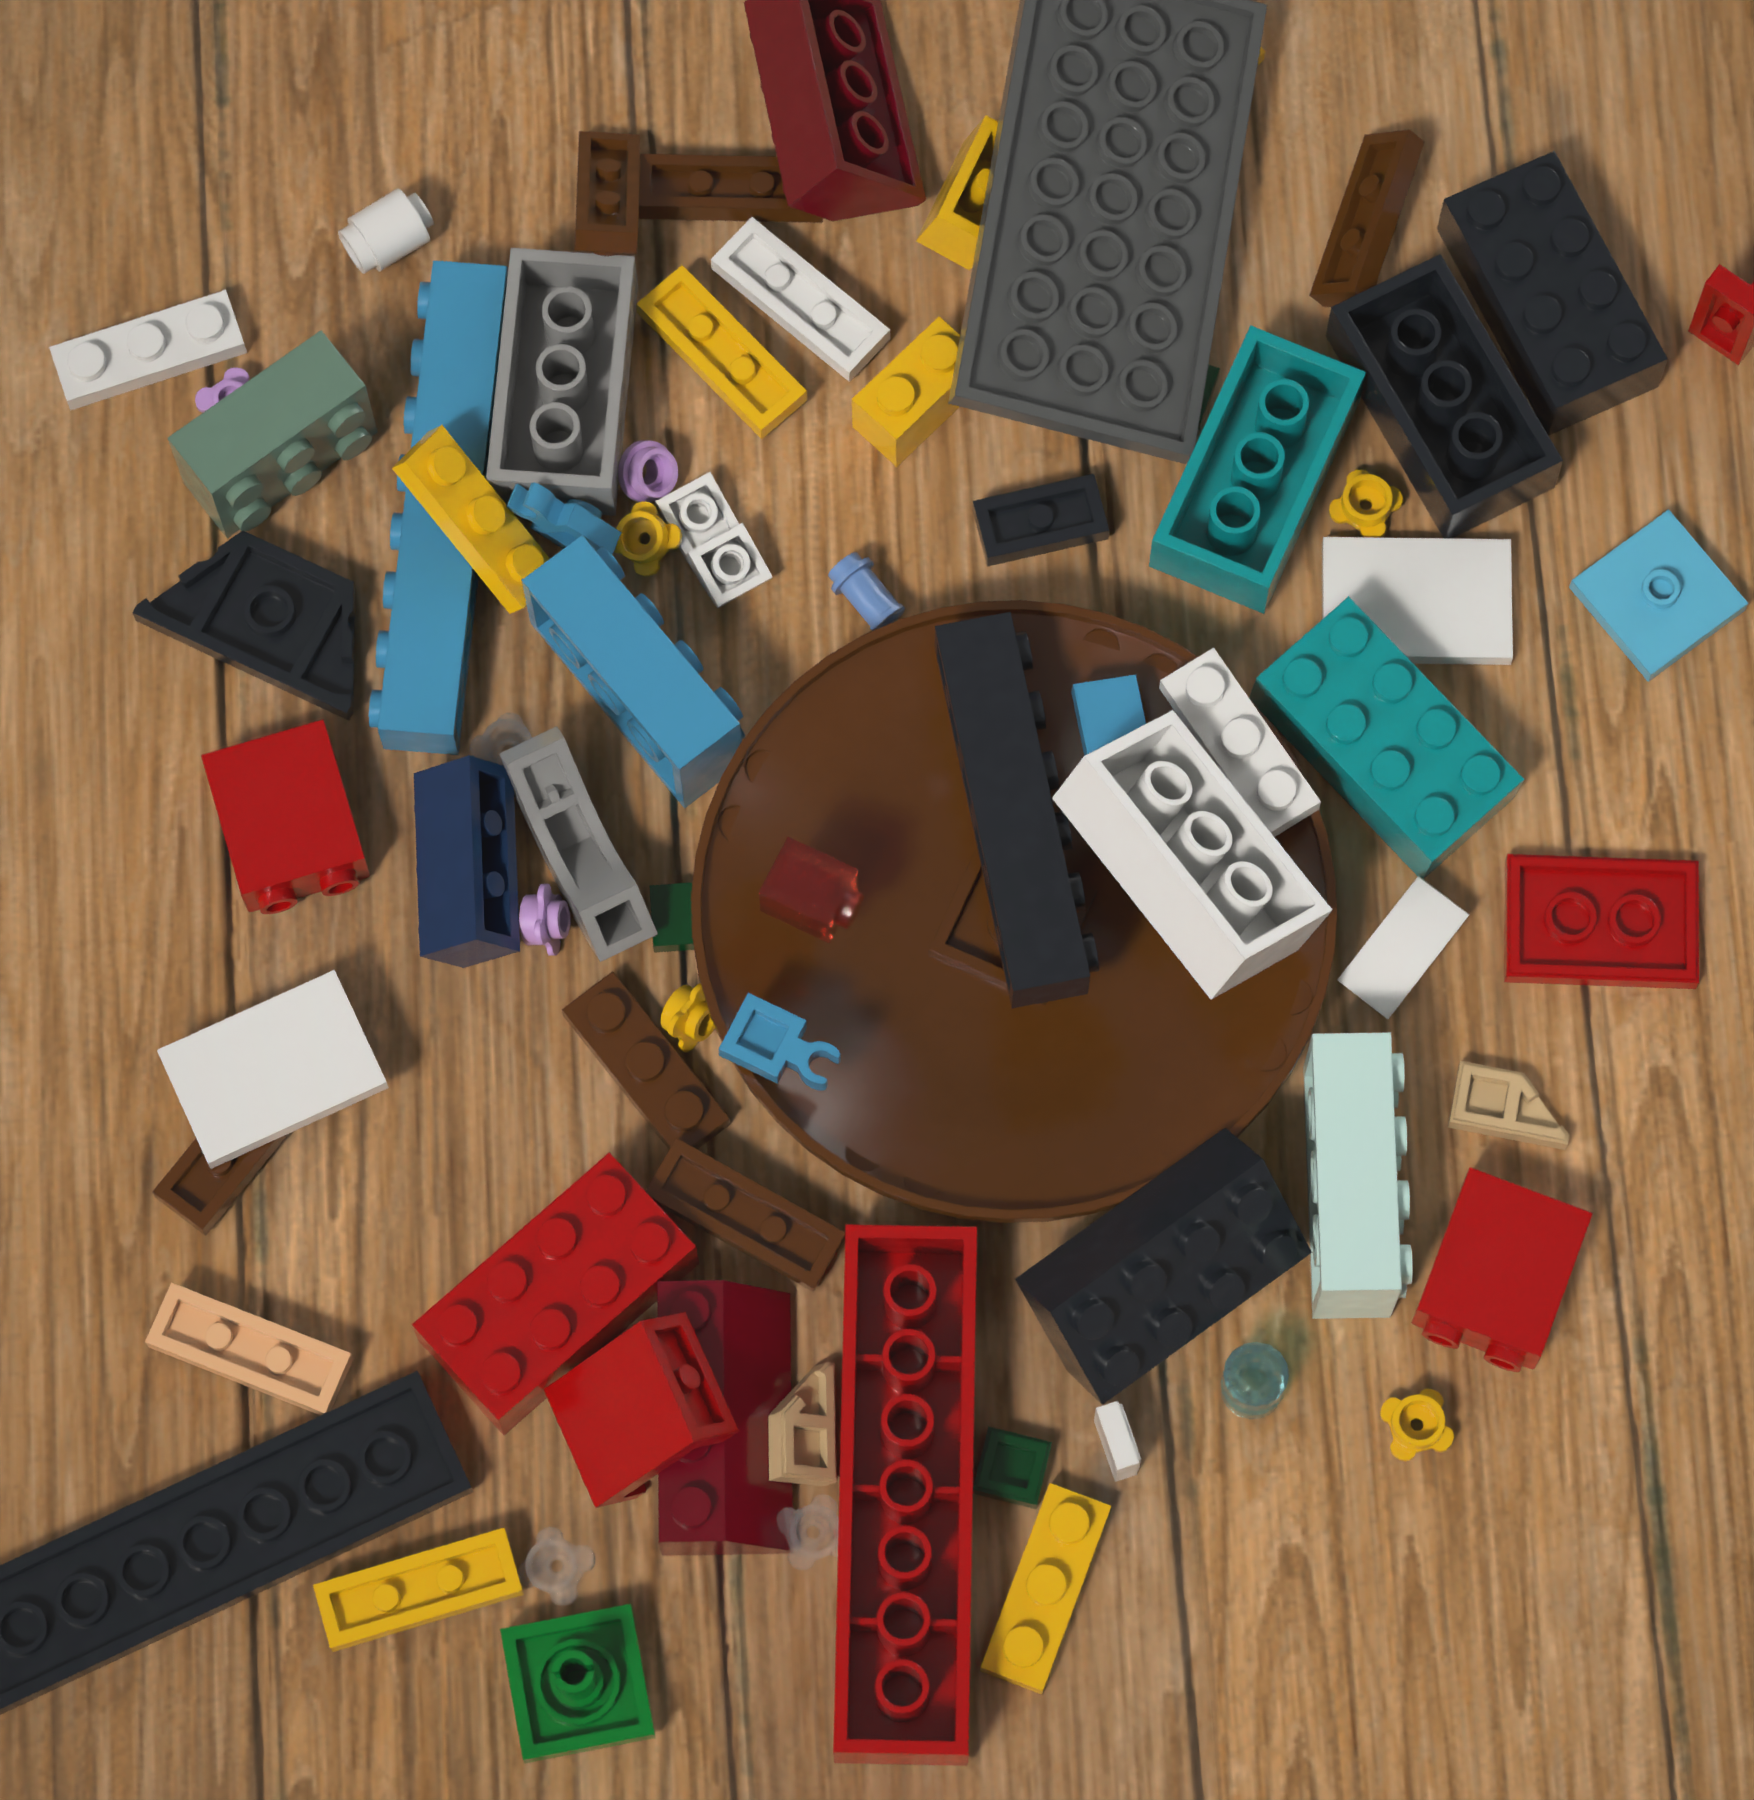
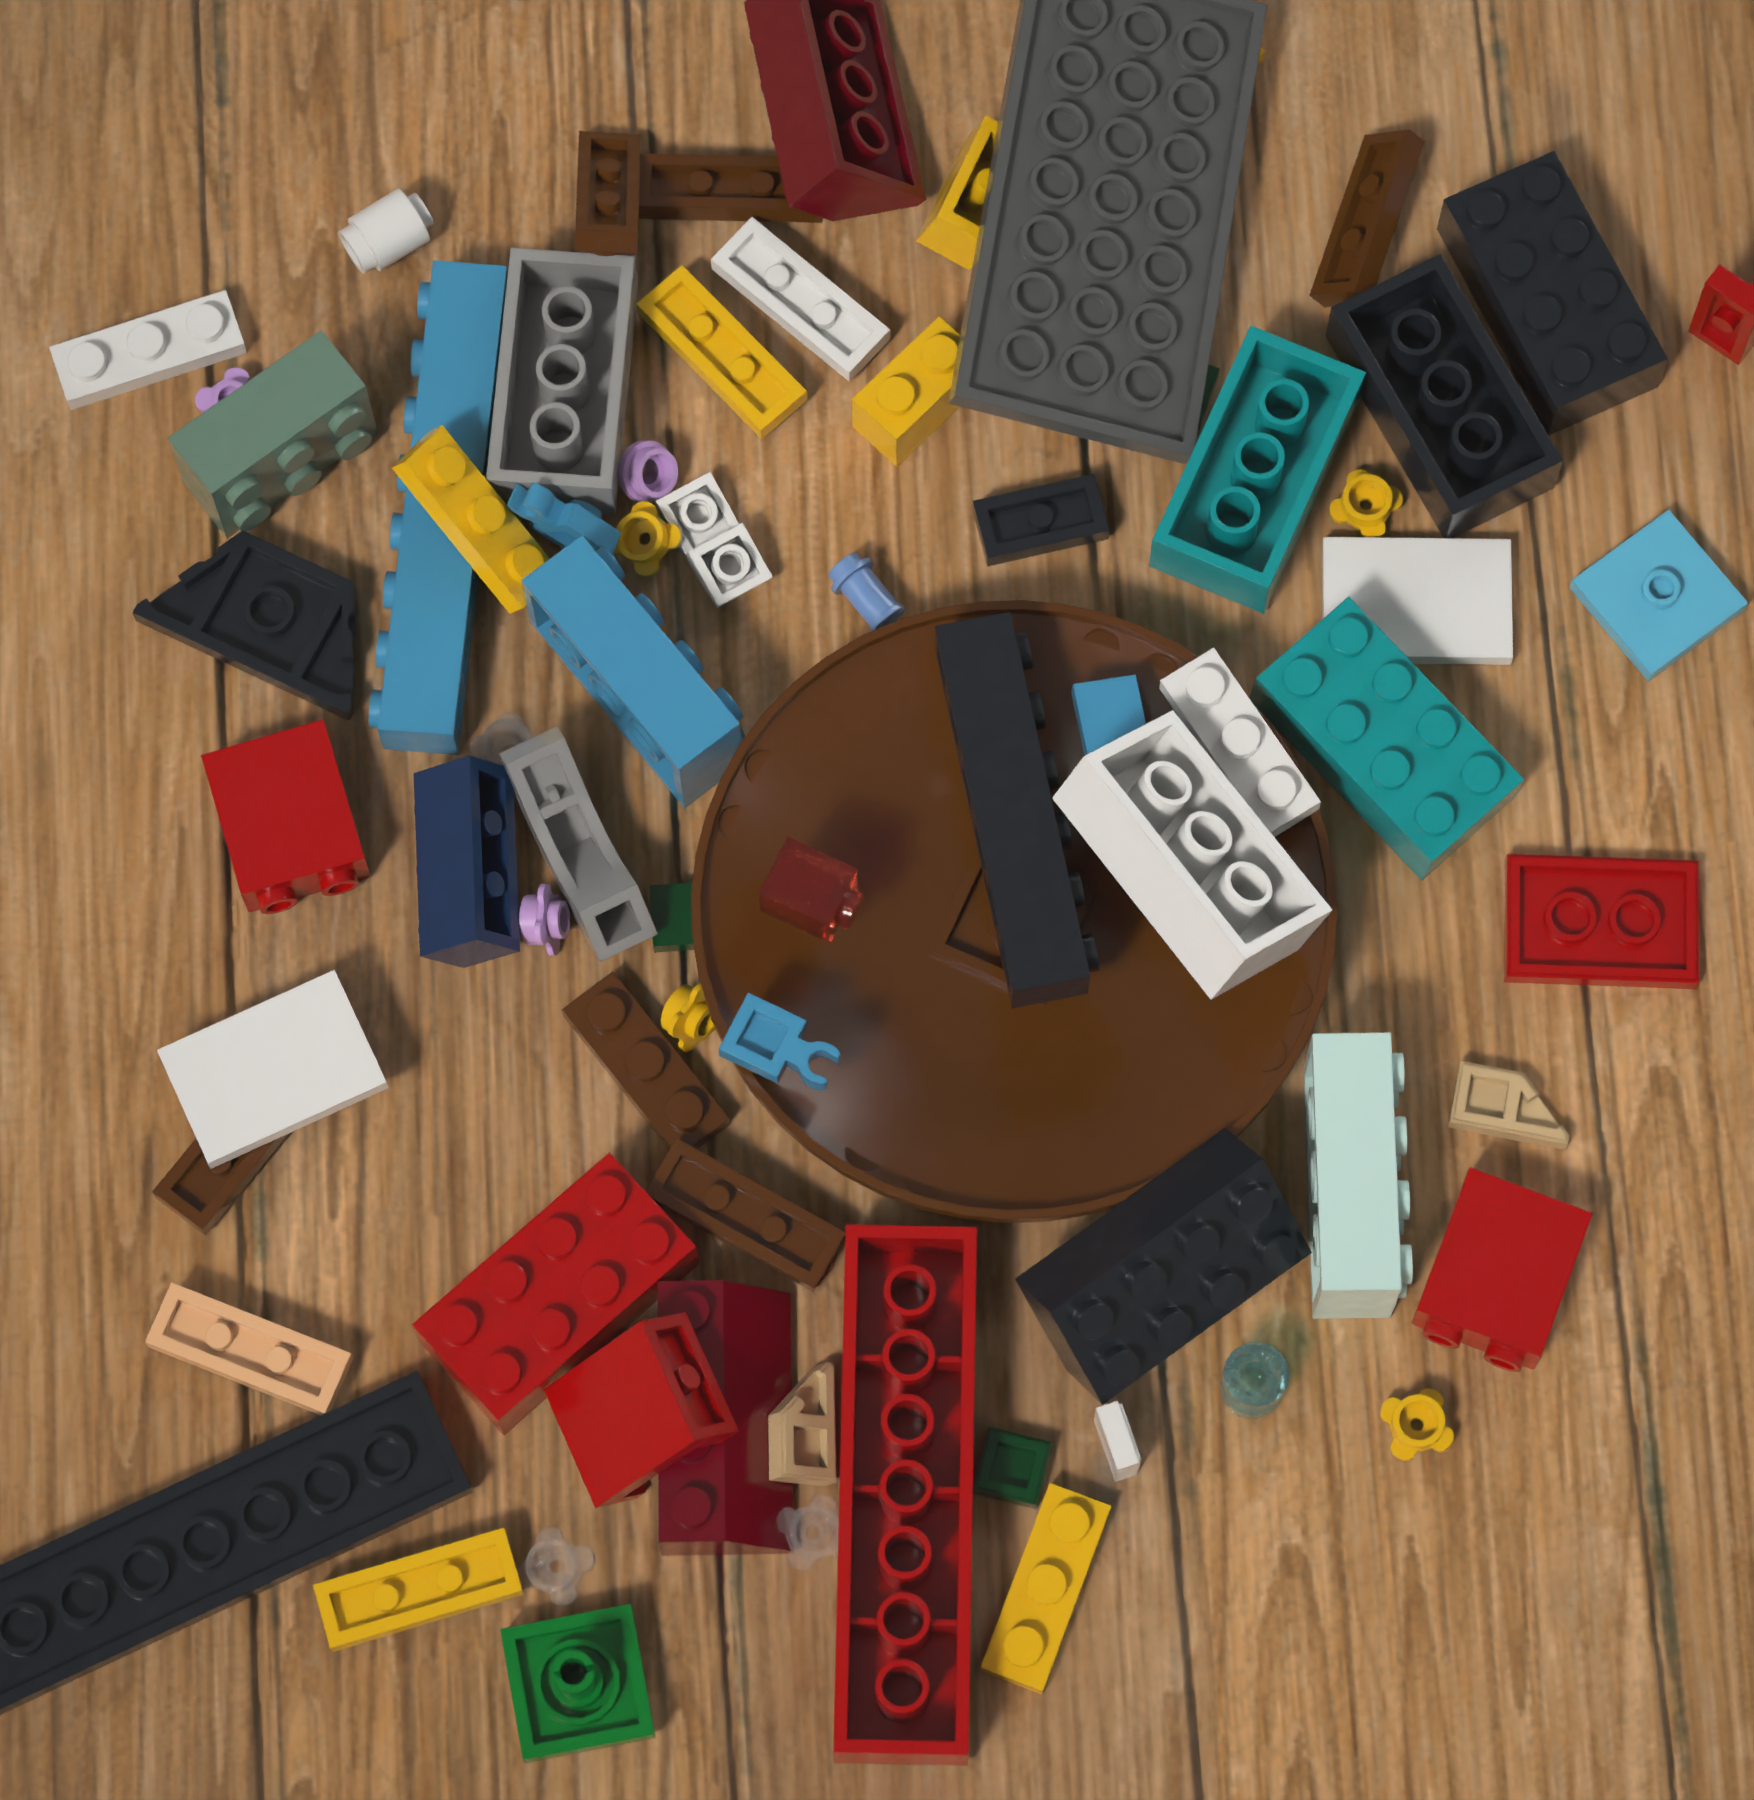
white slope [1337,876,1470,1019] -> none

